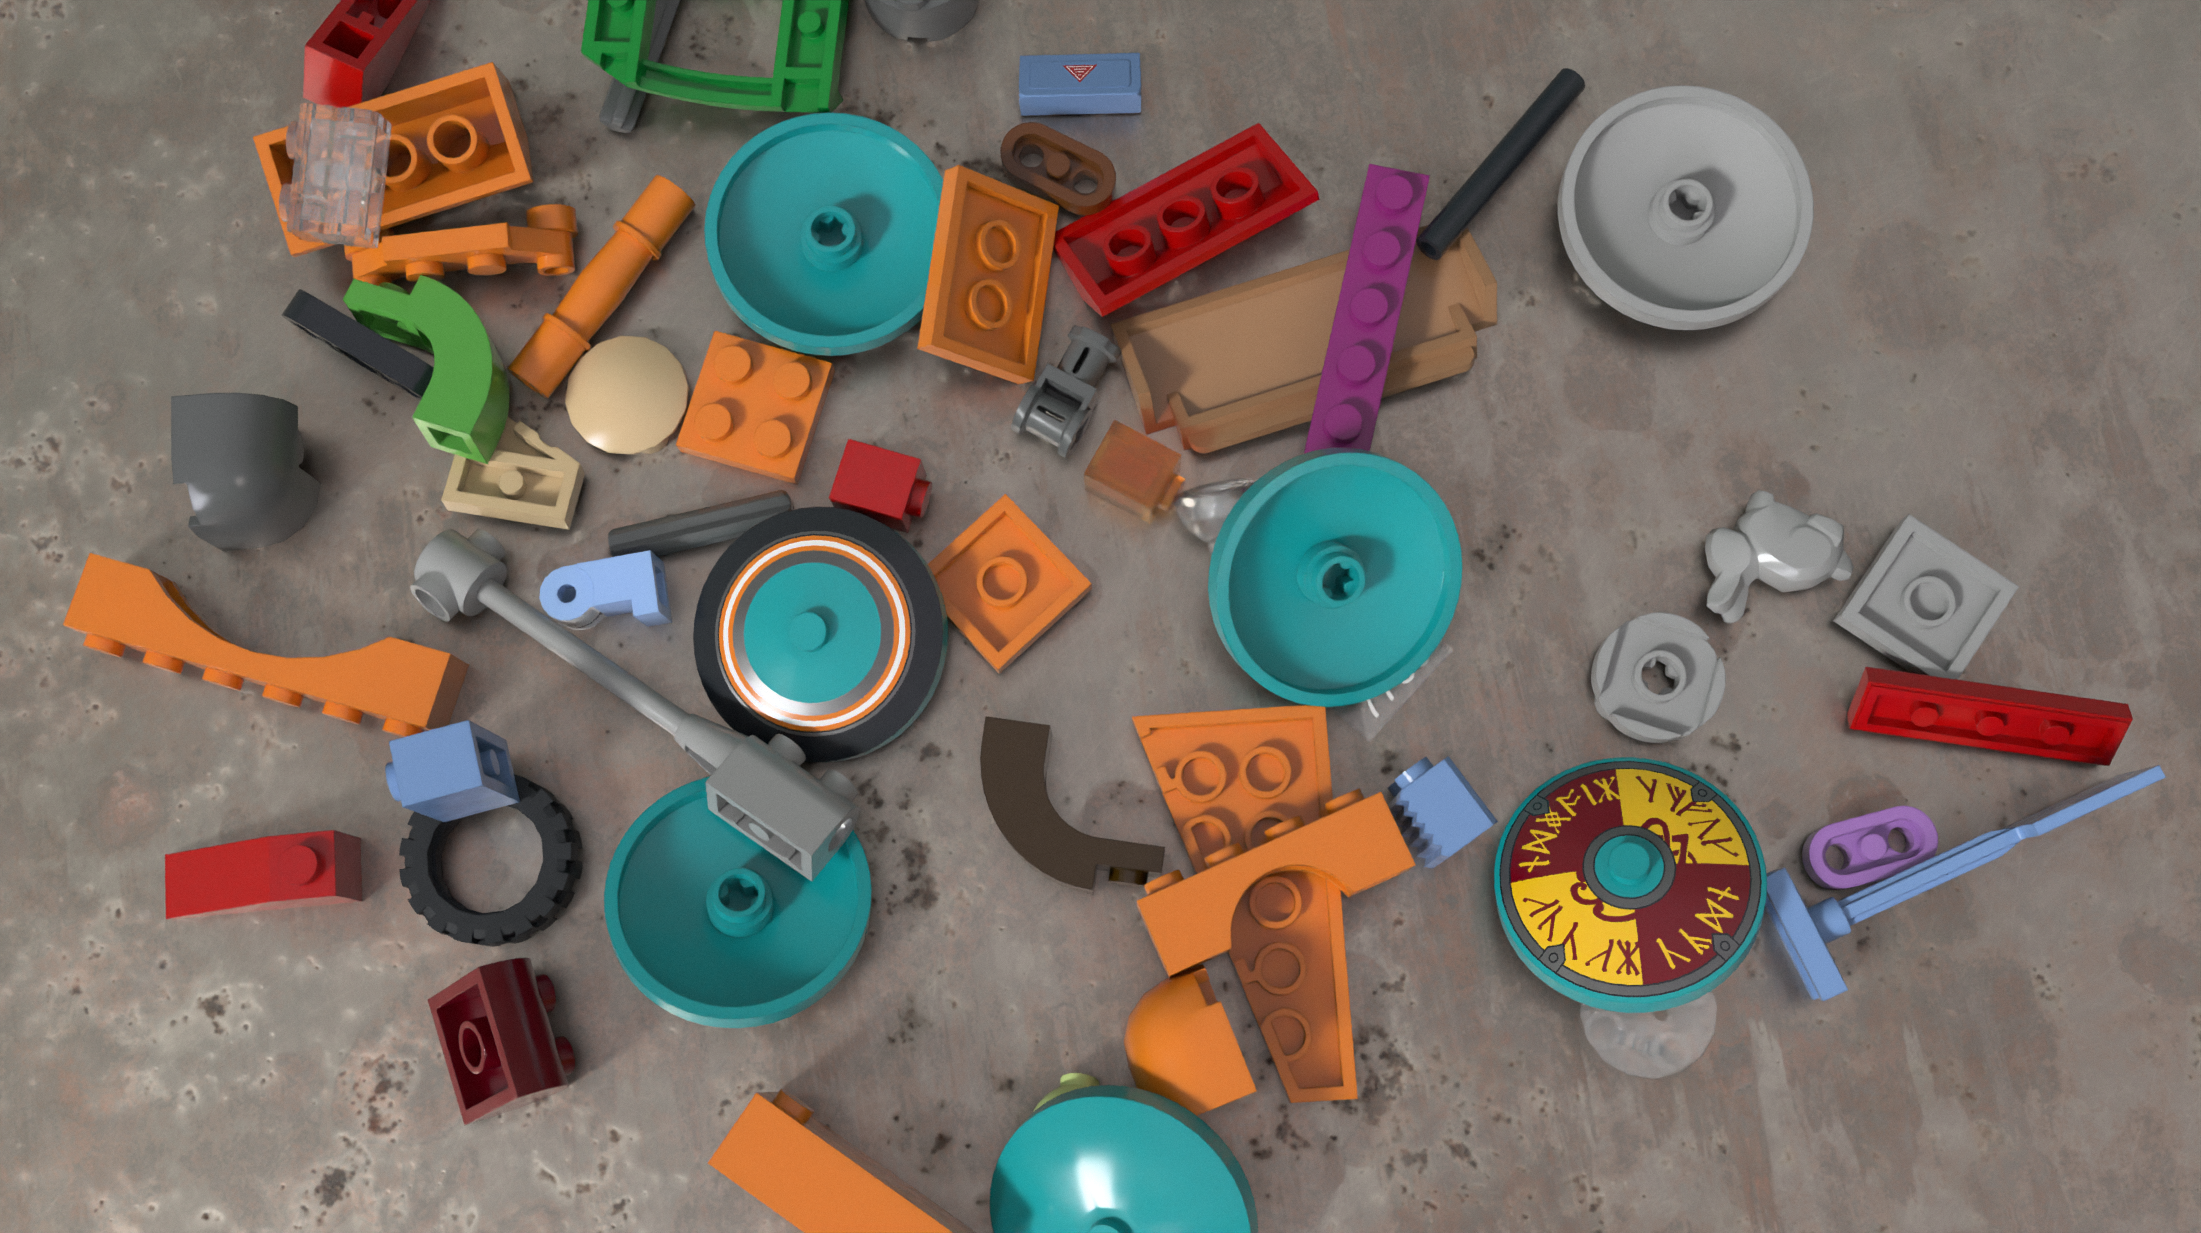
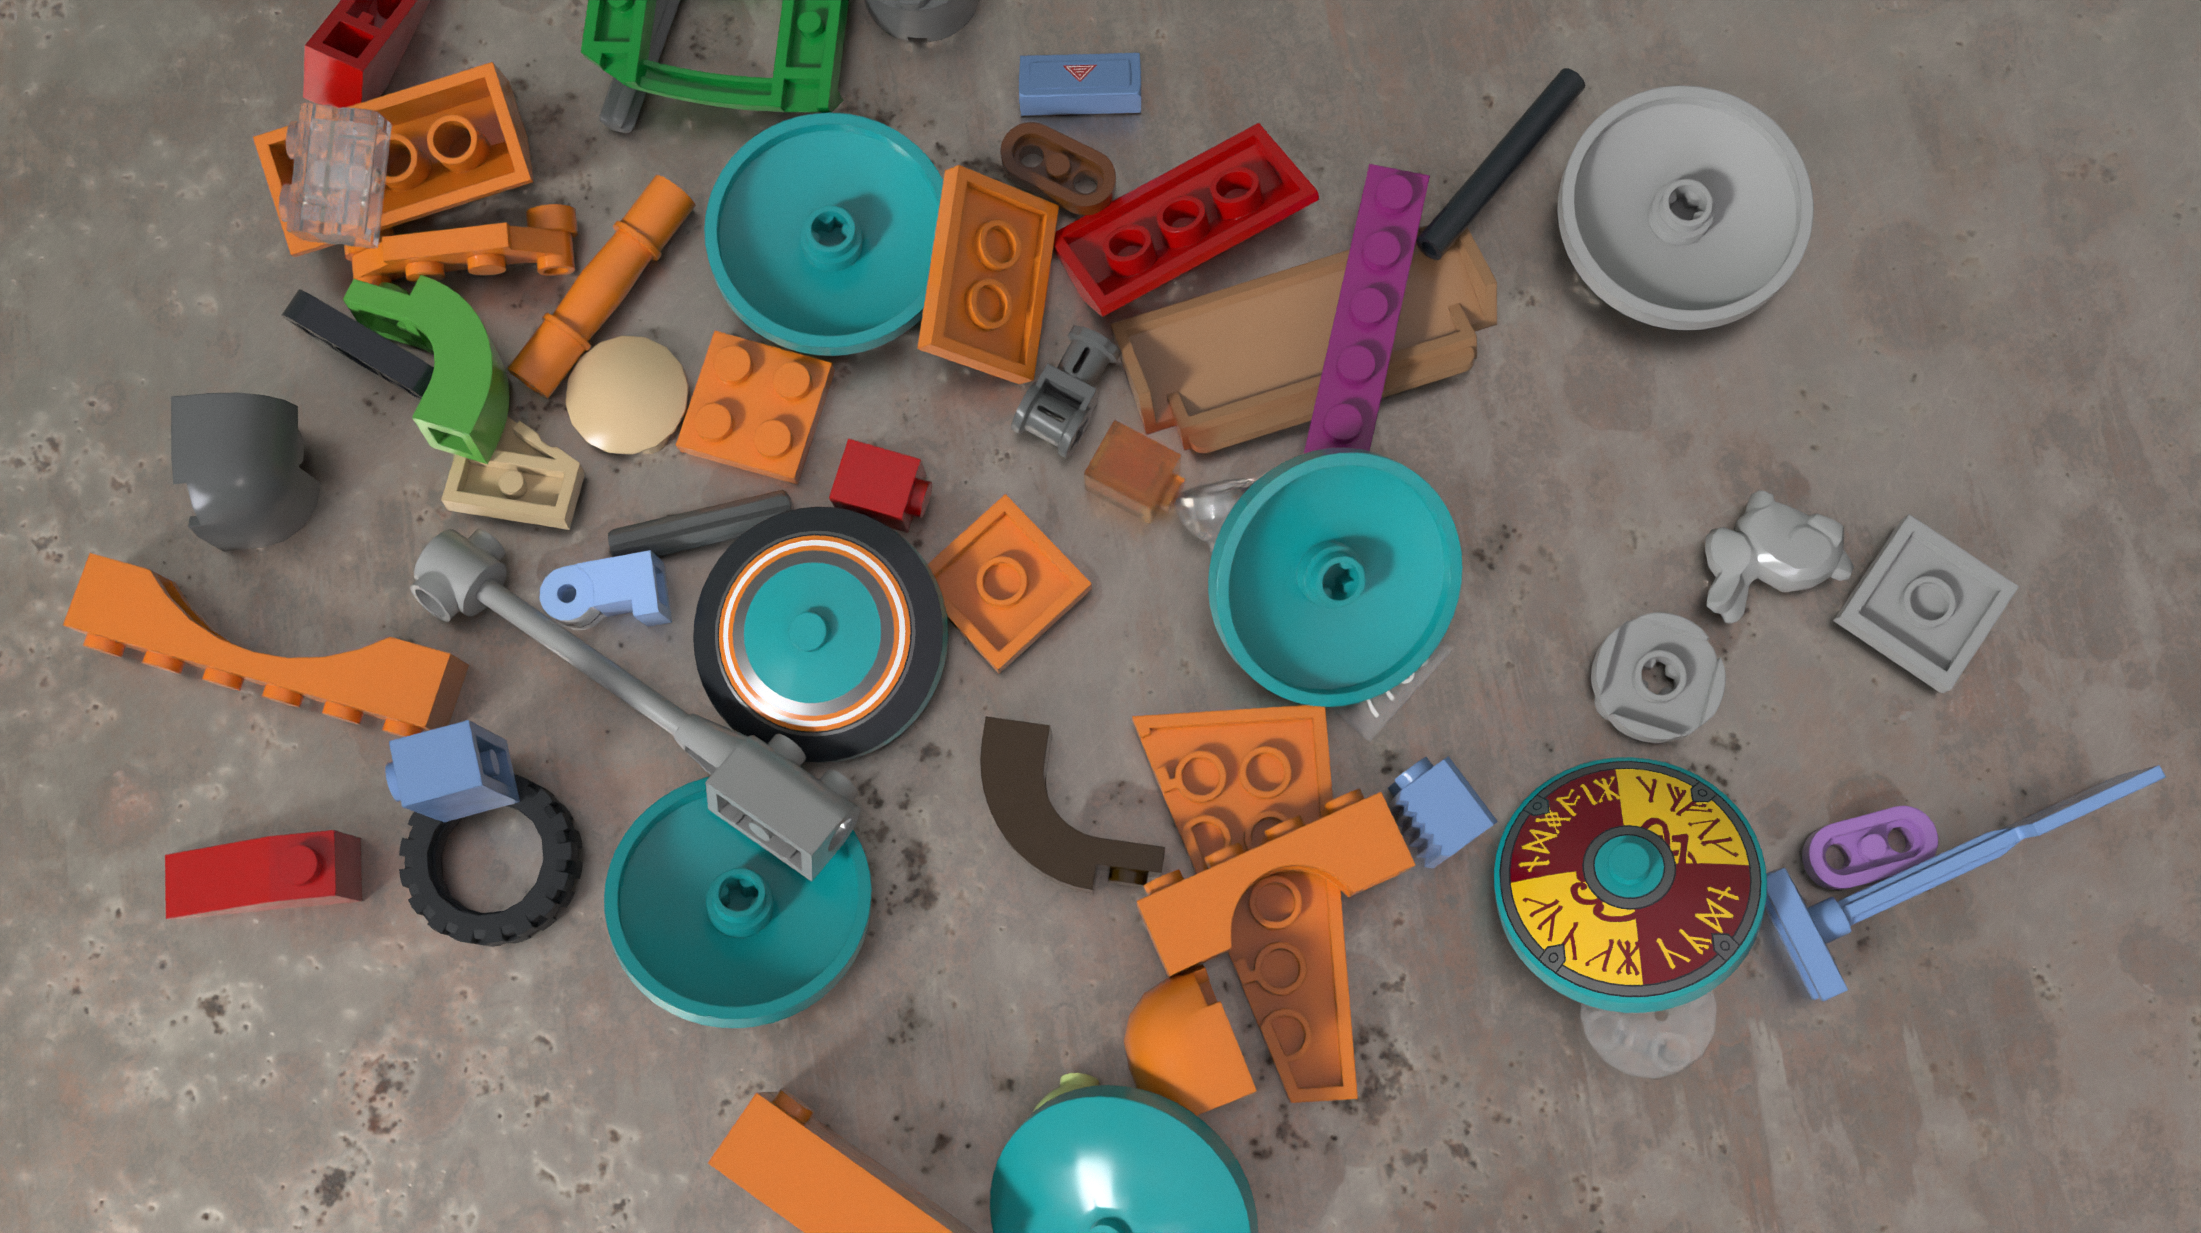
dark red brick [428,958,575,1126] -> none
red tile [1847,667,2133,766] -> none

